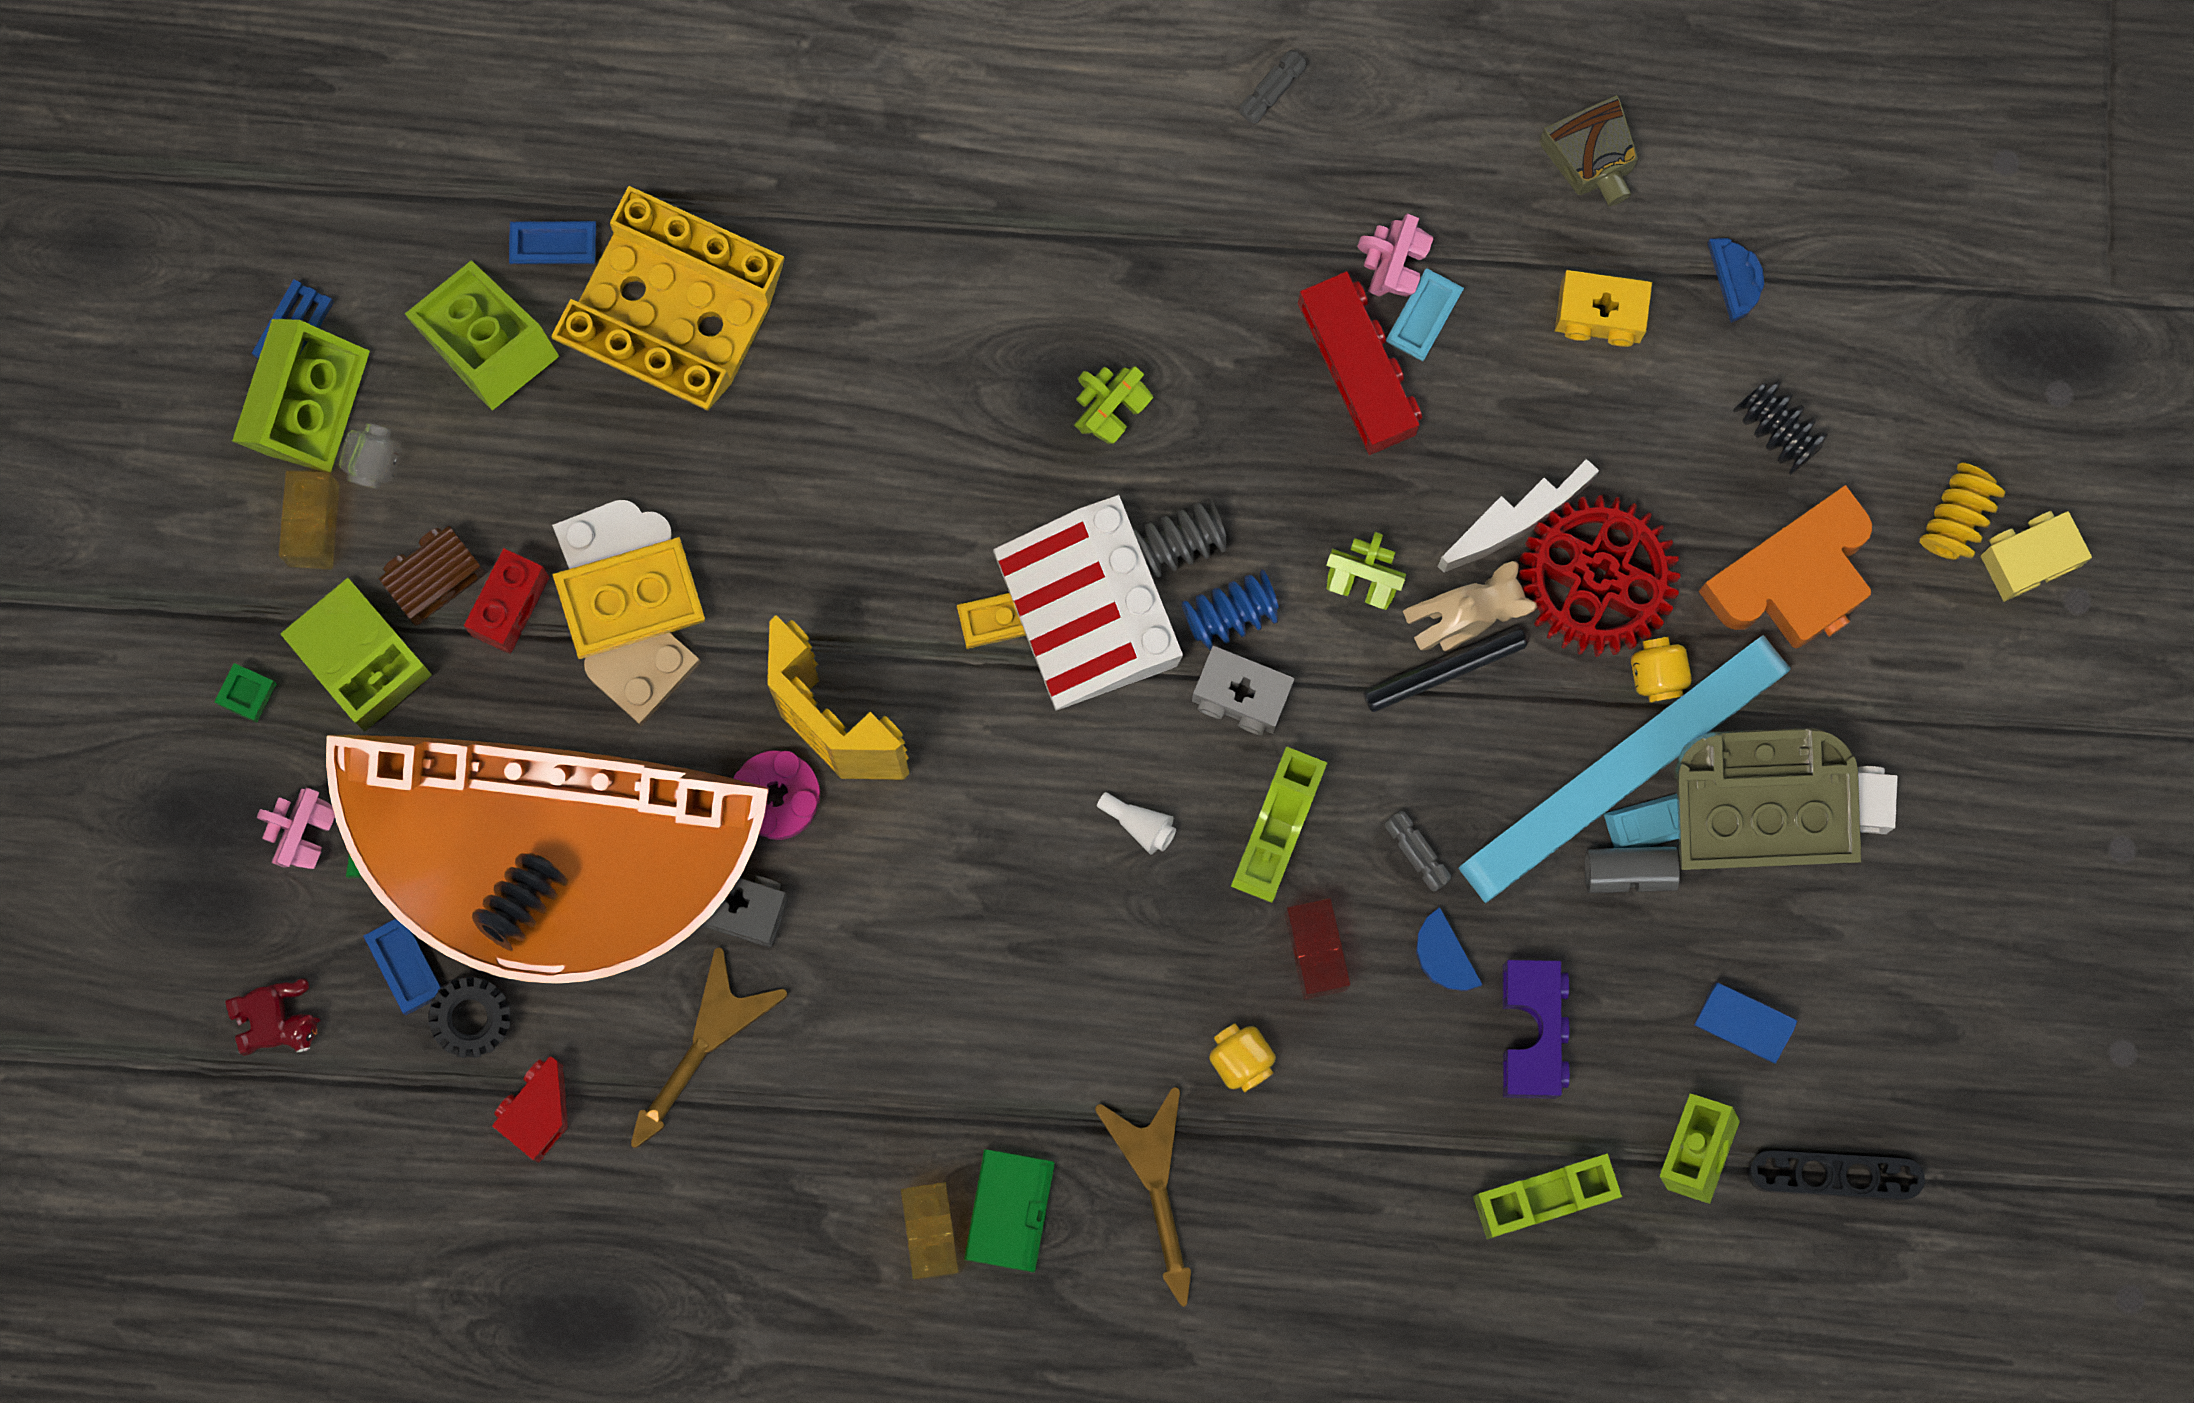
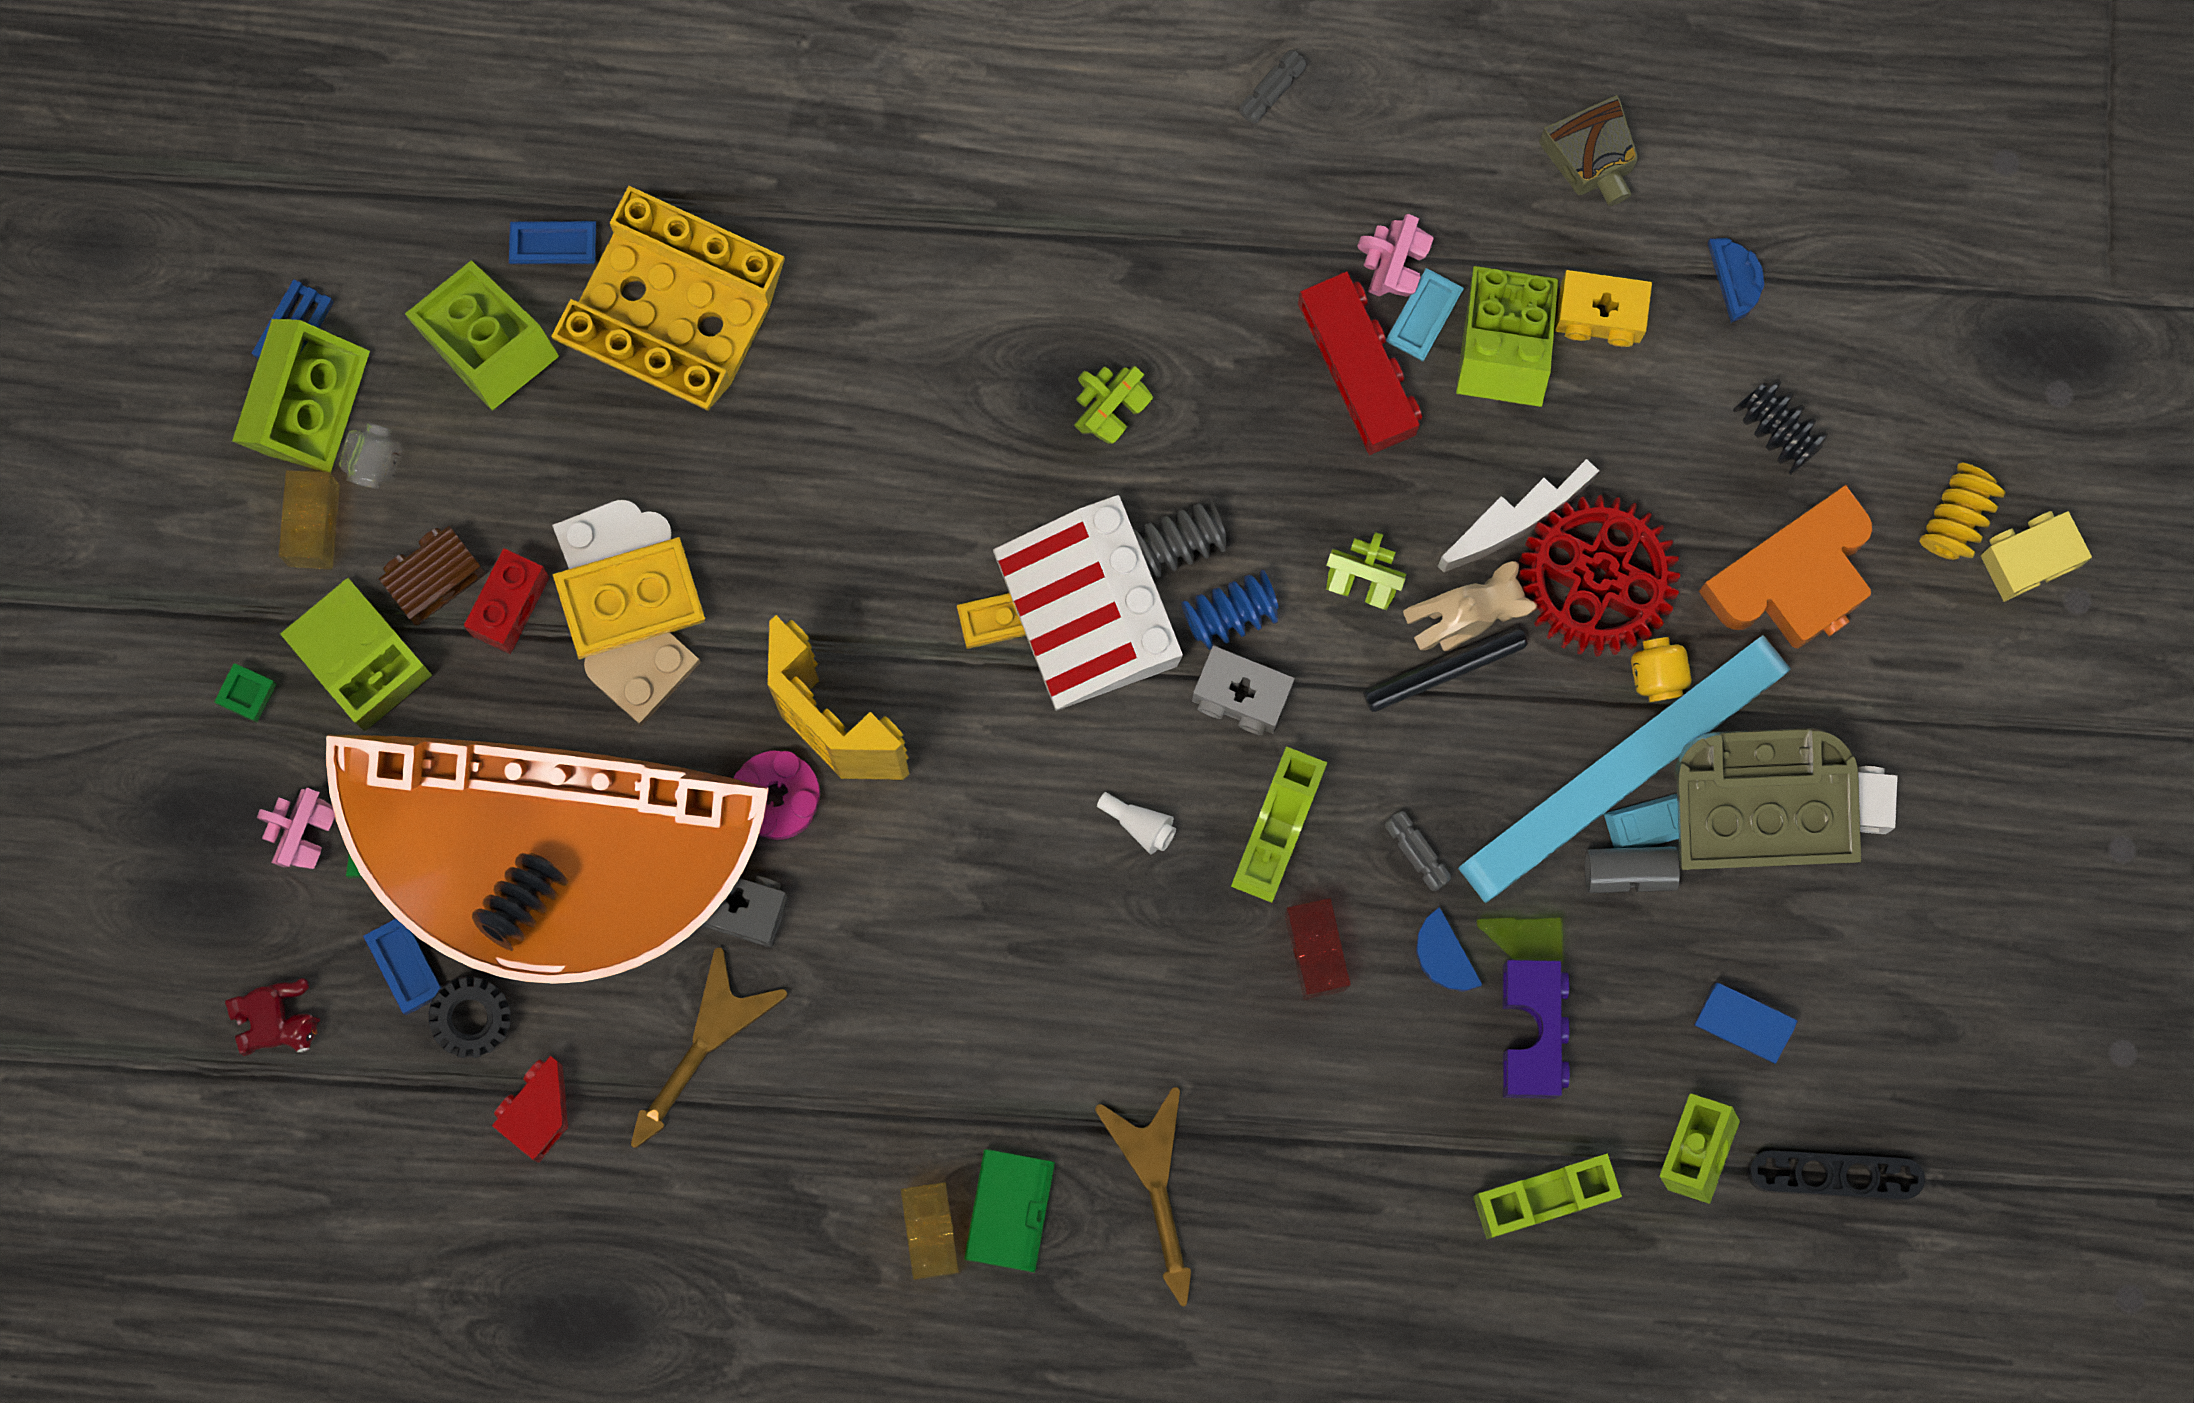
yellow head [1209,1023,1276,1093] -> none
none -> lime slope [1456,266,1558,407]
none -> clear neon green slope [1477,918,1565,964]

